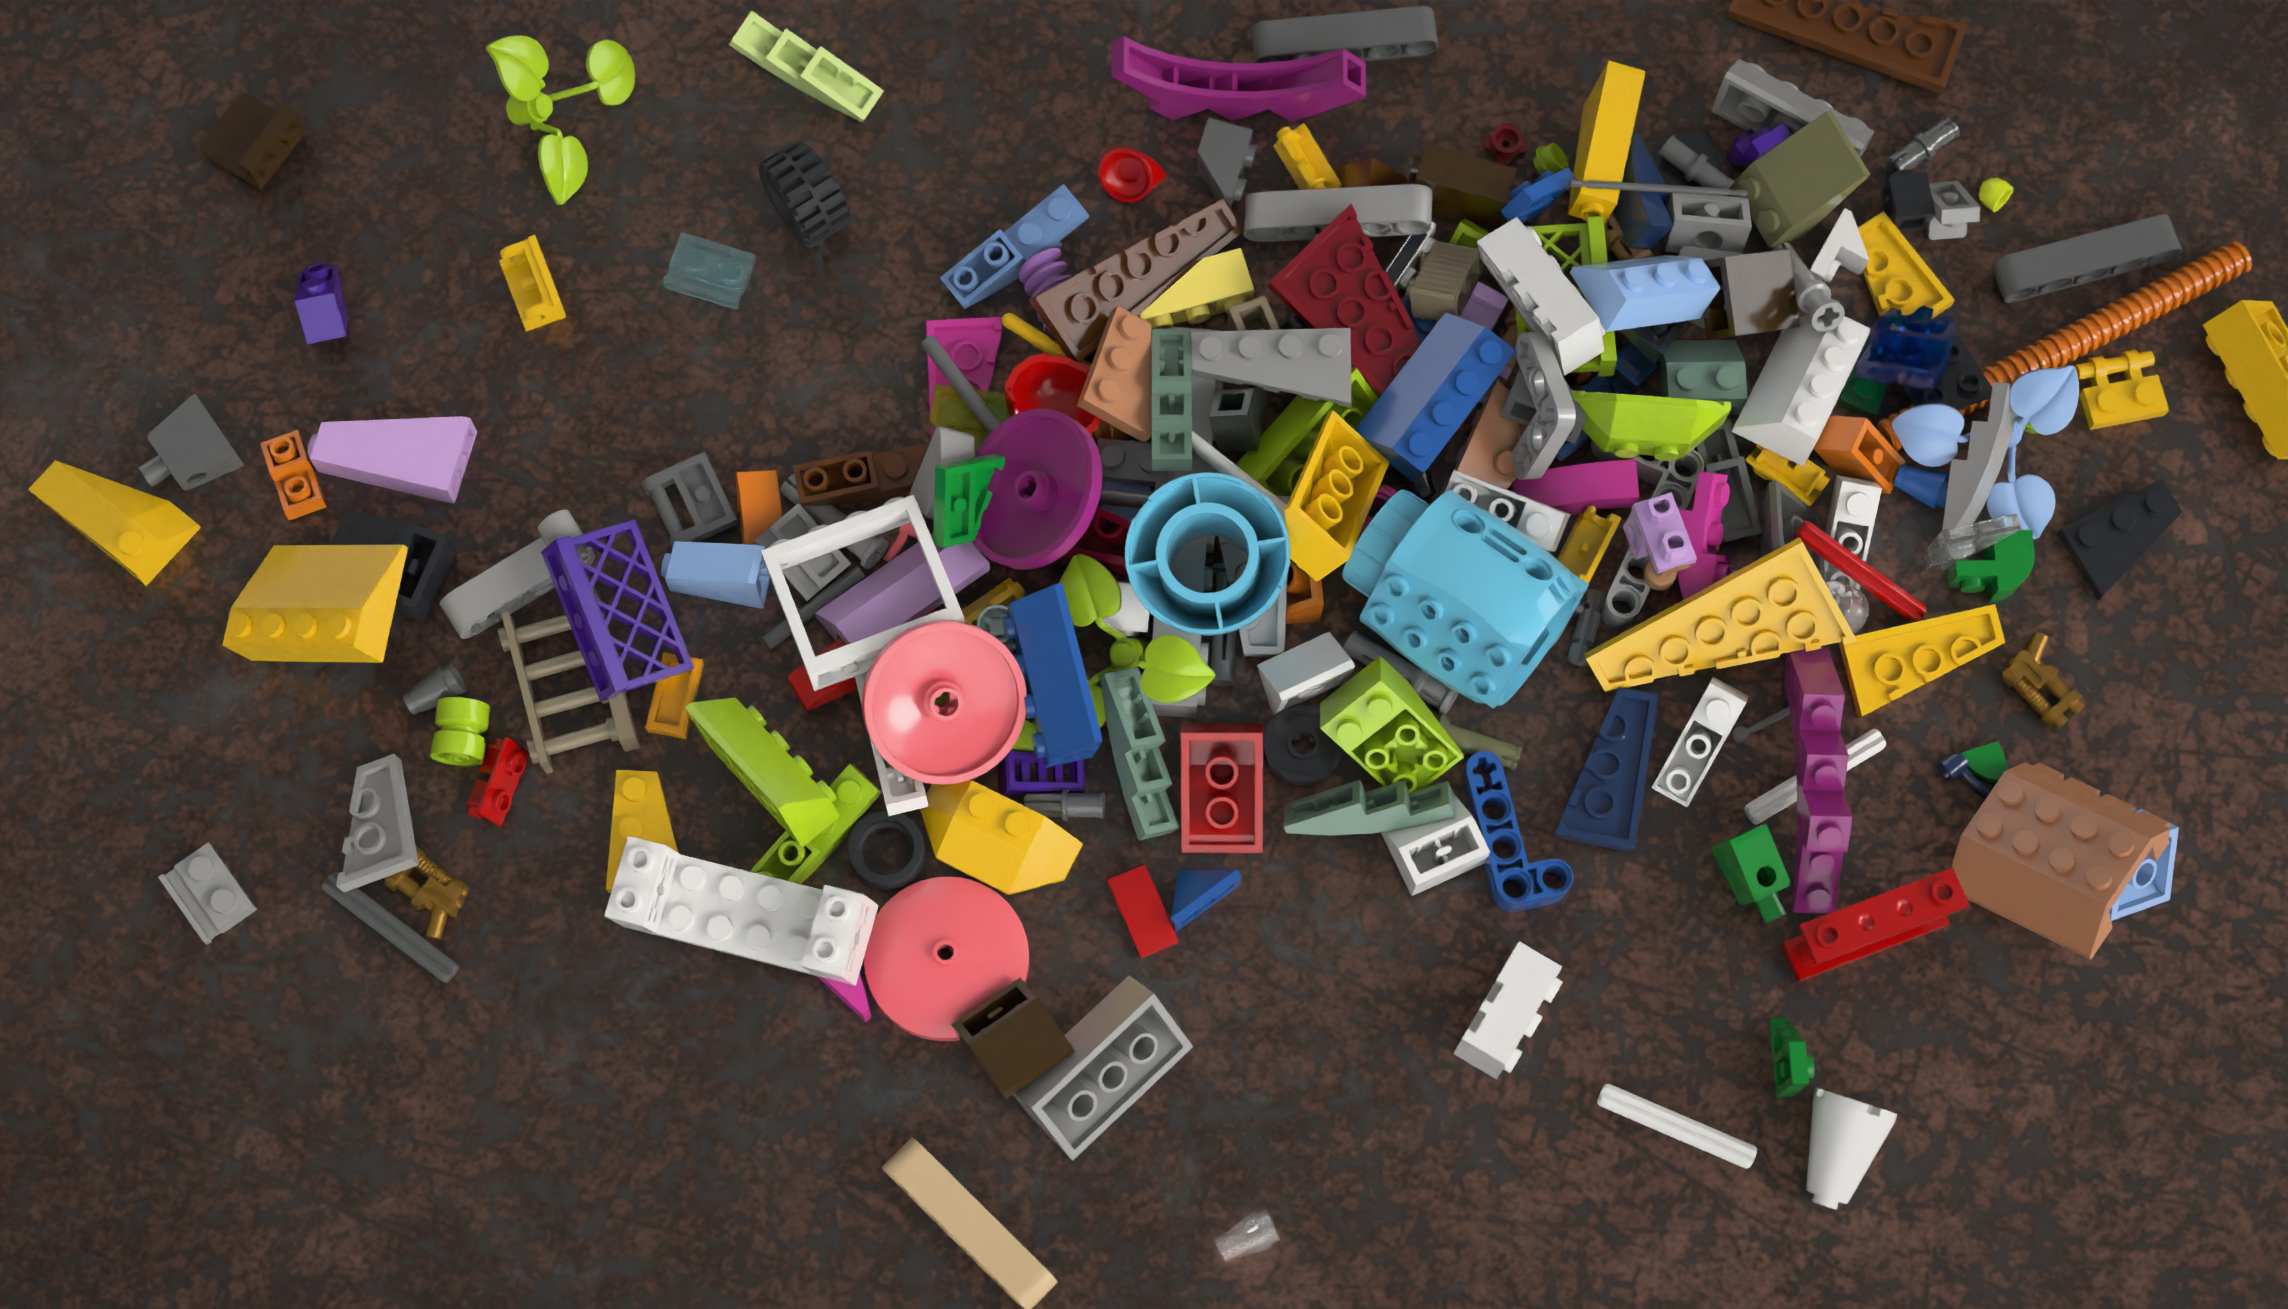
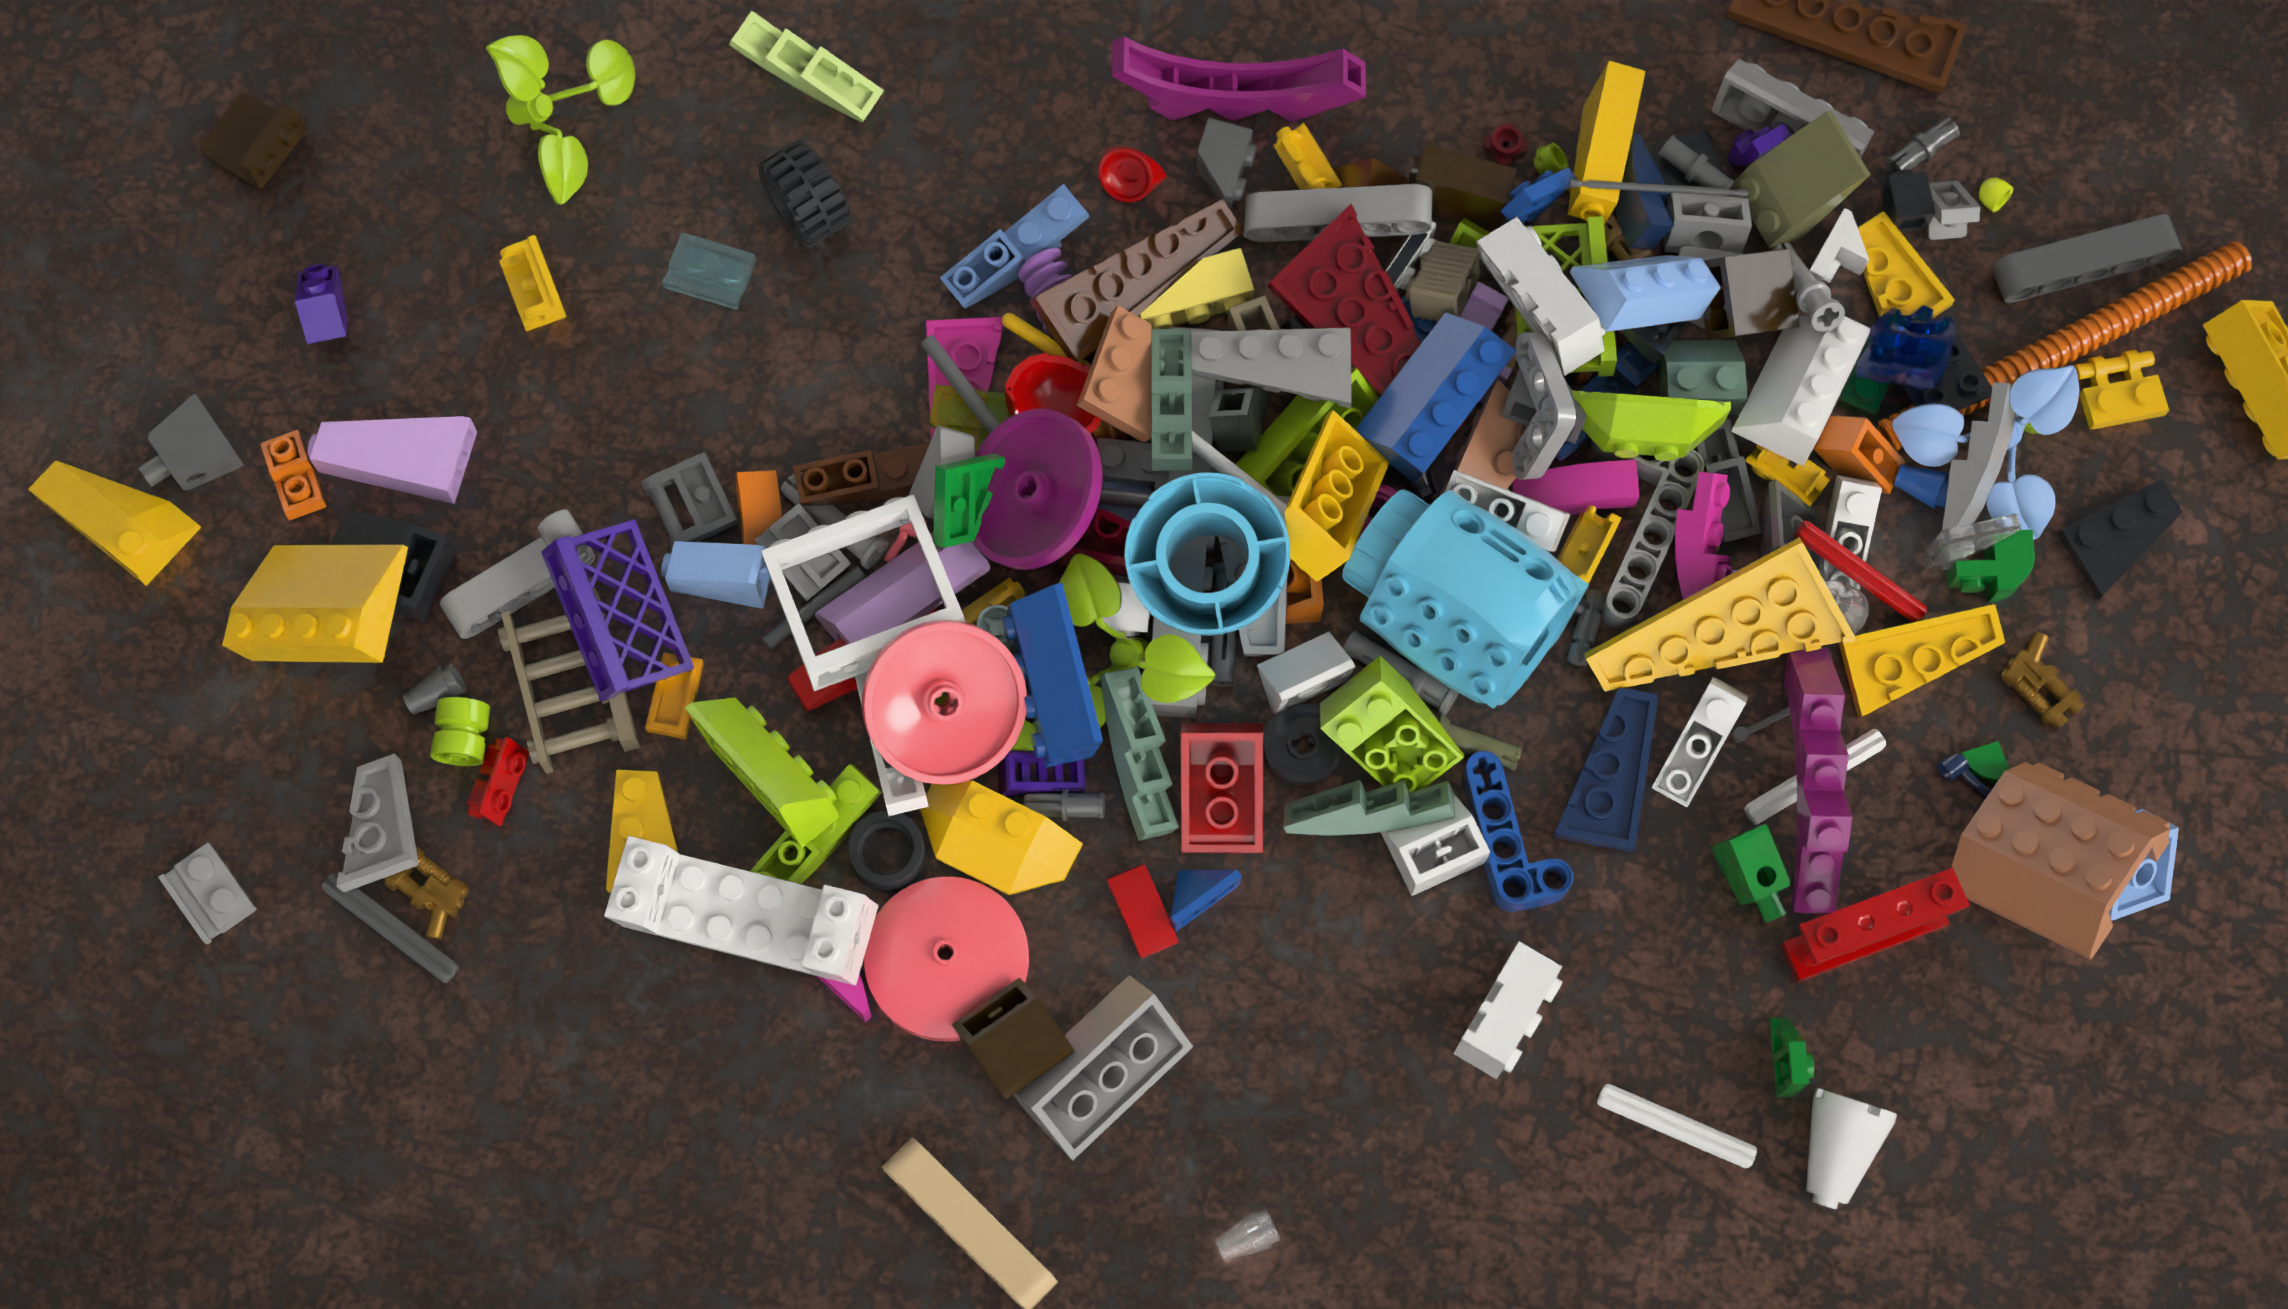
dark grey beam [1250,6,1439,63] -> none
lavender hips [1623,492,1697,590] -> none

